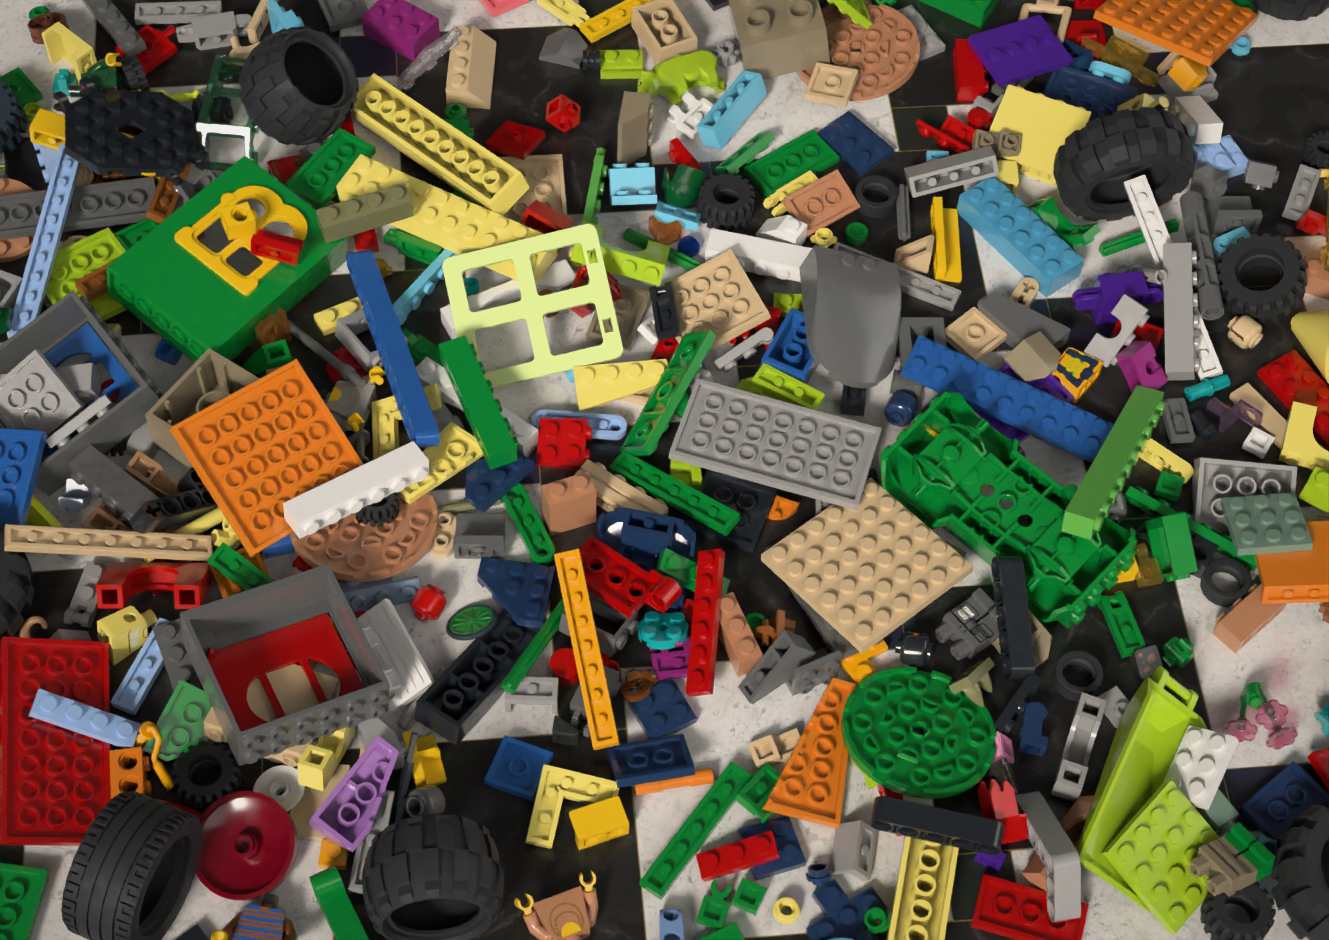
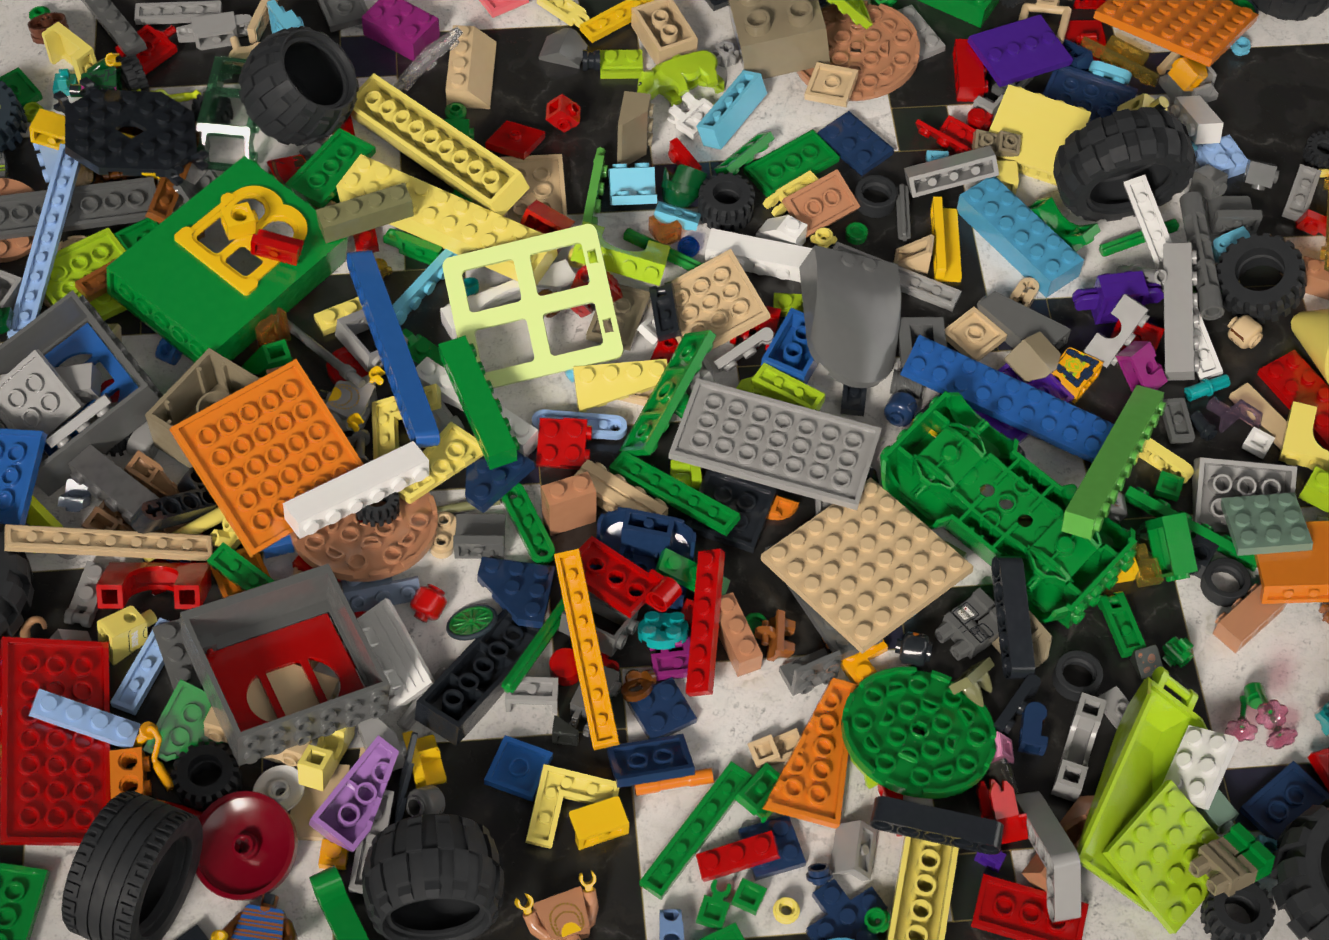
dark grey slope [738,630,816,704] -> none

